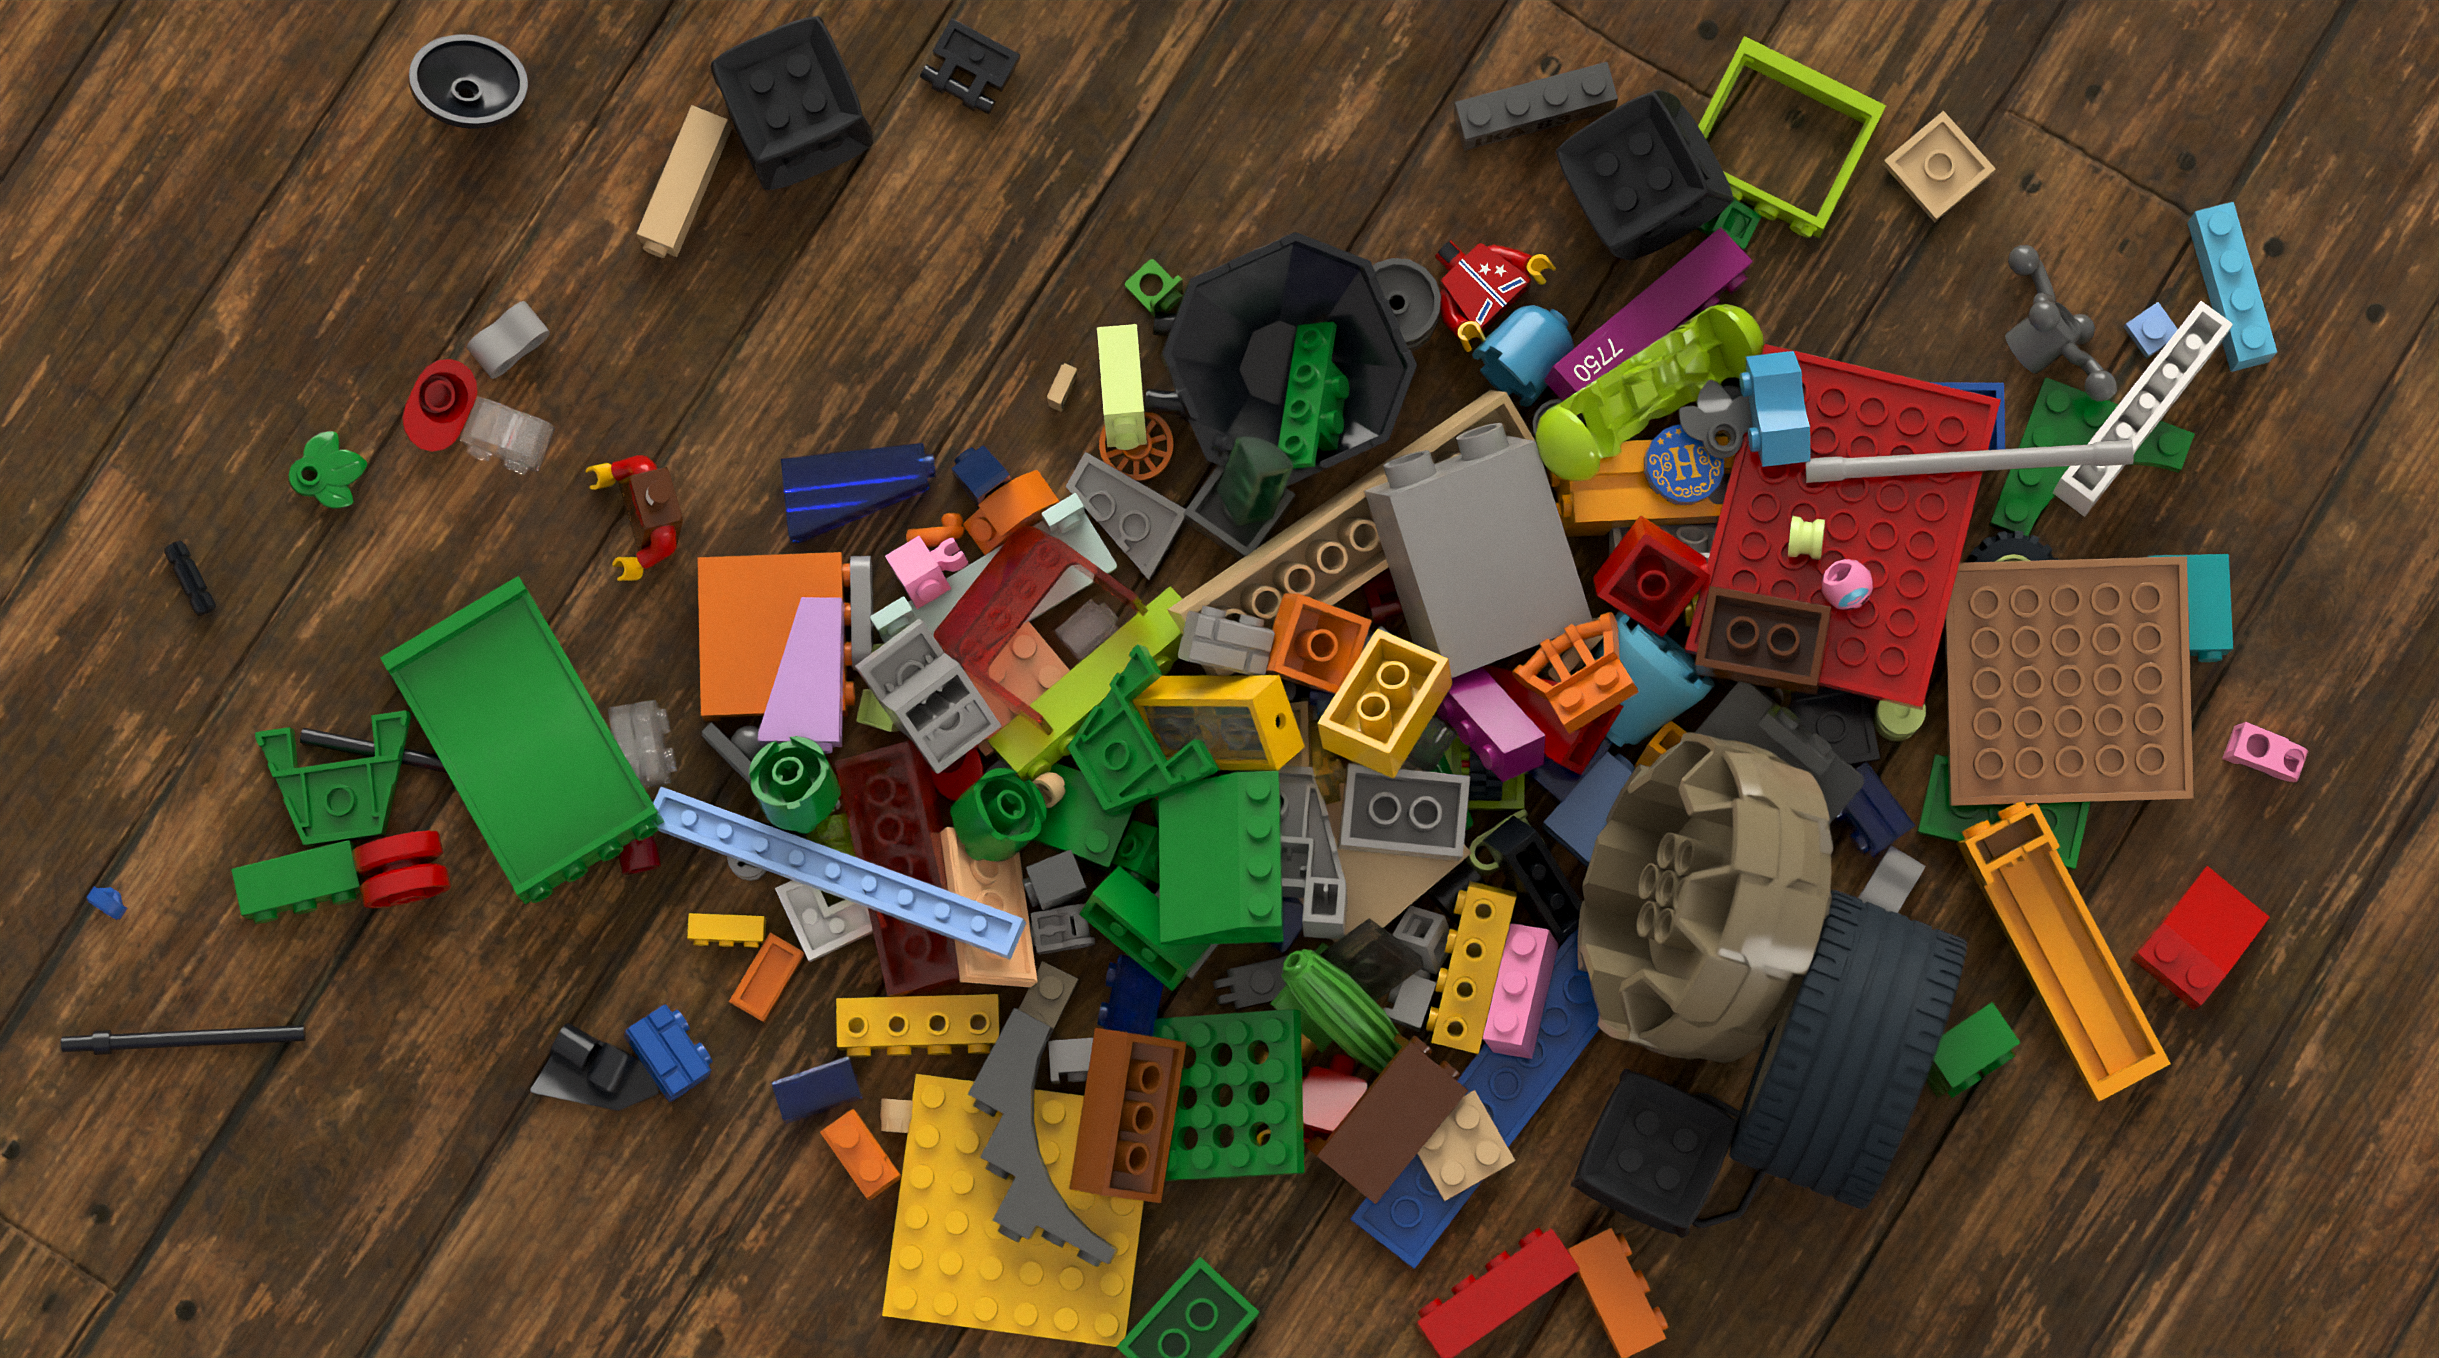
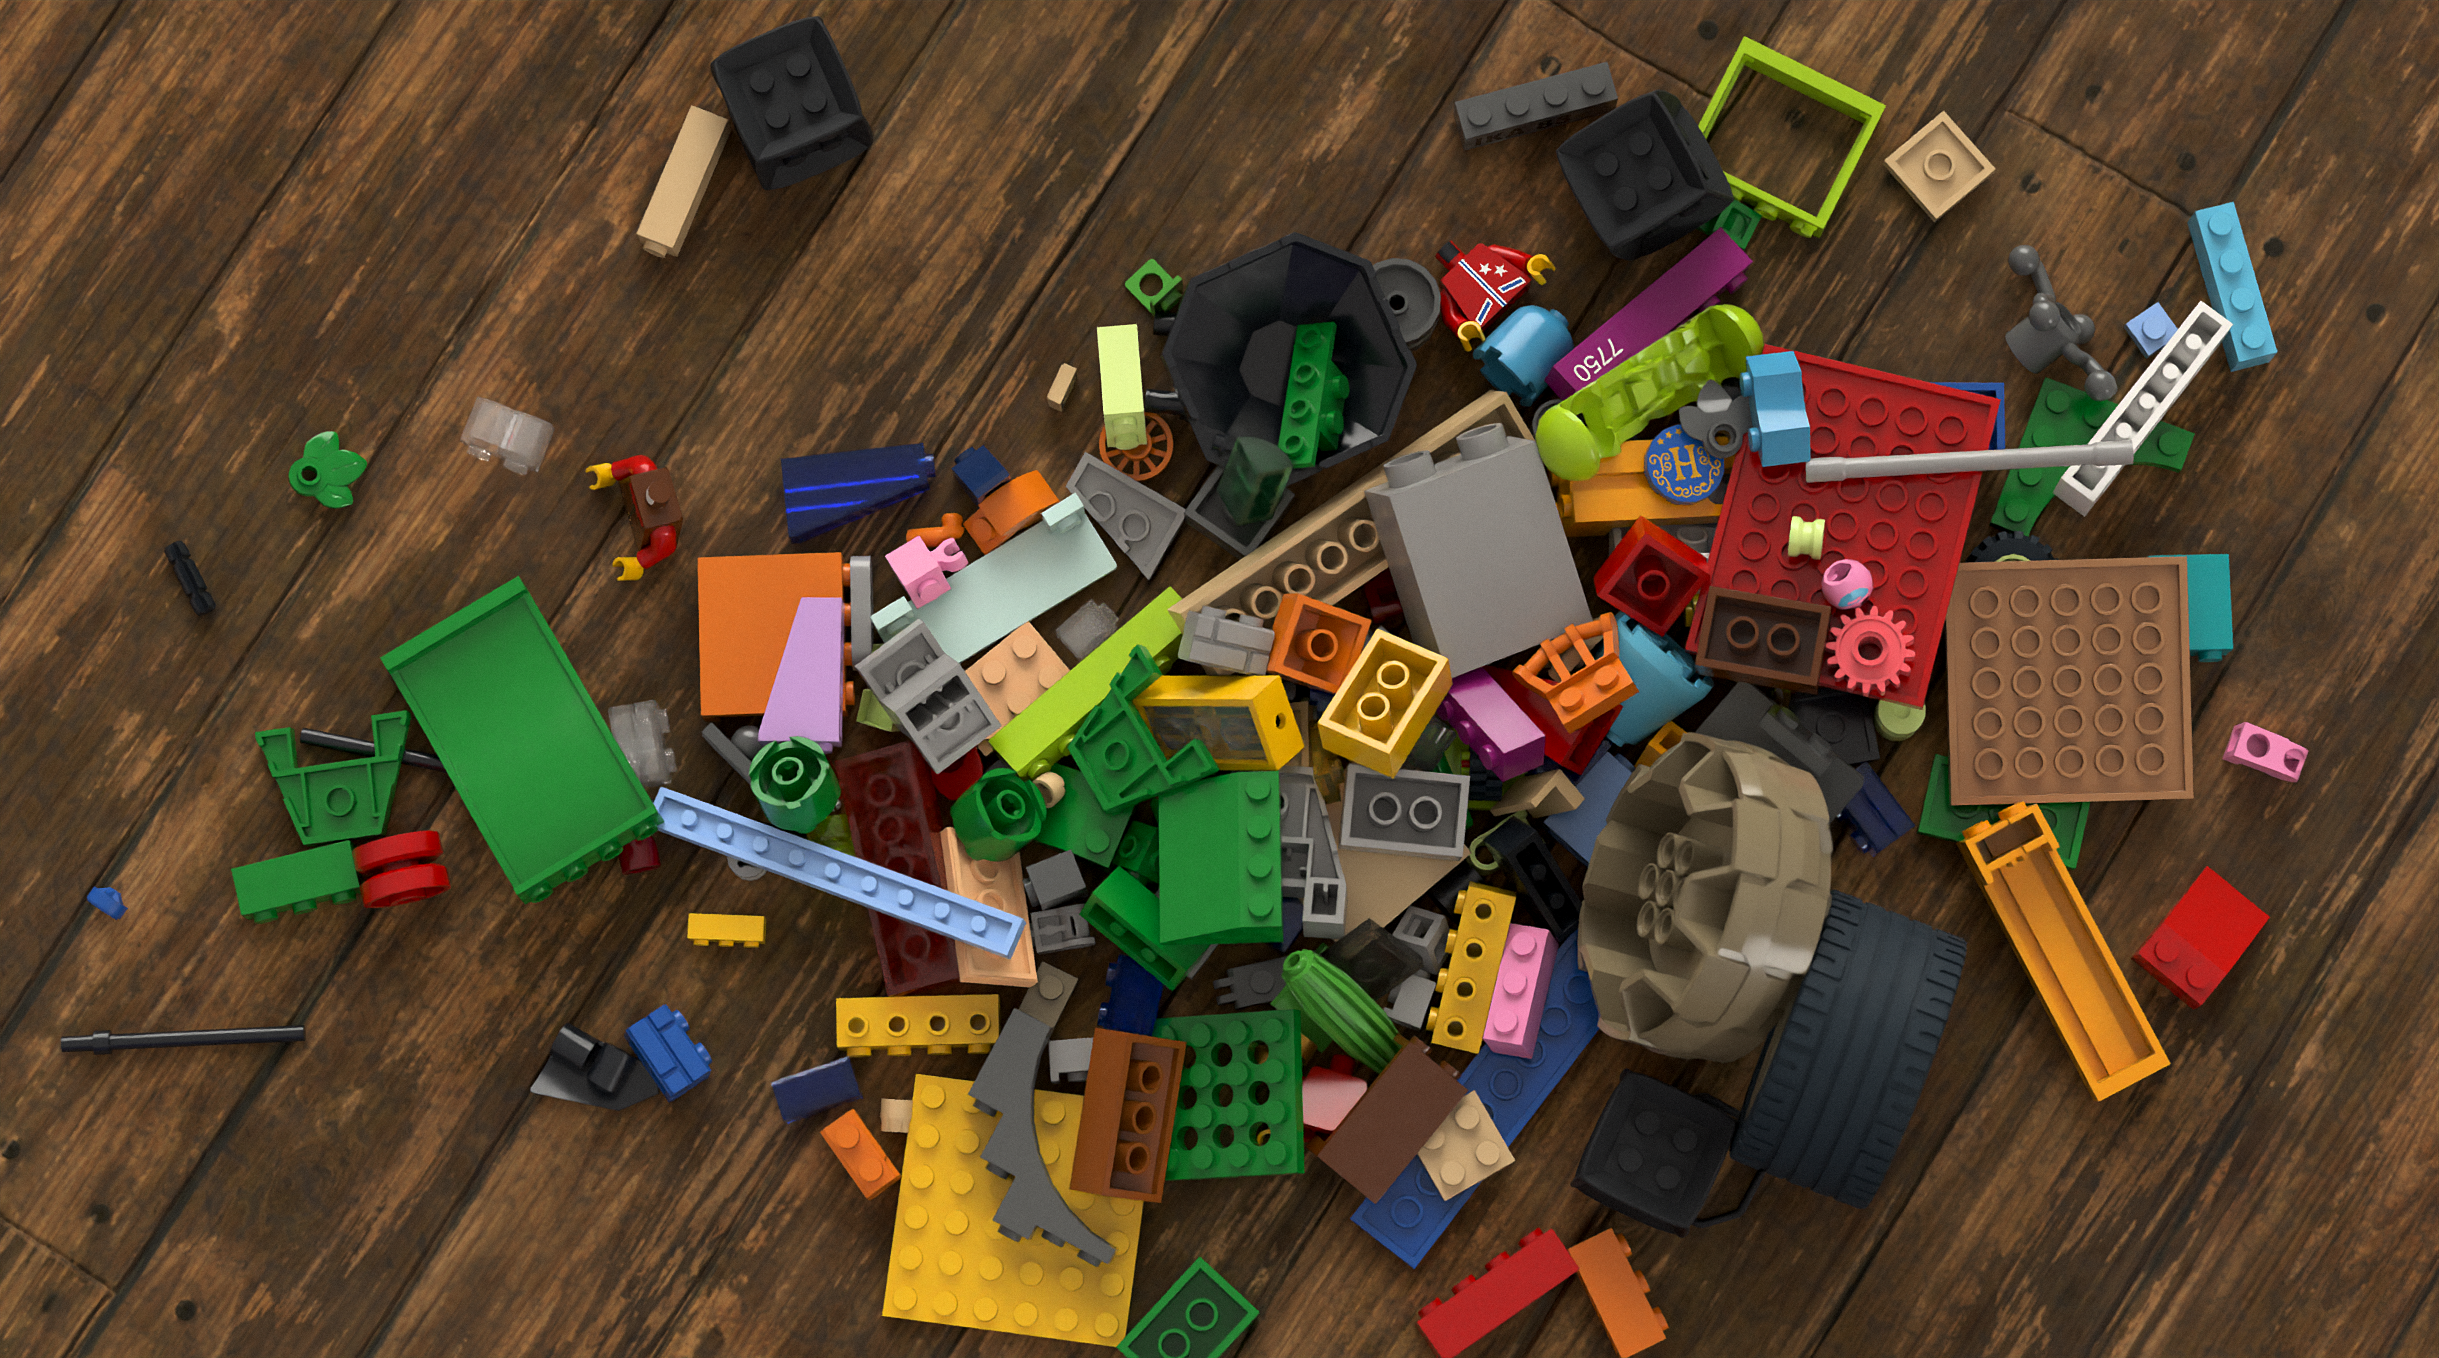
red piece [402,359,477,452] -> none
black dish [408,35,528,129] -> none
light grey axle [466,301,550,379] -> none
orange tile [729,932,805,1023] -> none
white plate [775,880,882,962] -> none
black plate [920,18,1021,115] -> none
clear red windscreen [933,526,1148,736] -> none
light grey axle [1858,845,1926,913] -> none
green brick [1926,1002,2020,1099] -> none
none -> tan panel [1490,769,1585,818]
none -> coral gear [1825,606,1915,697]

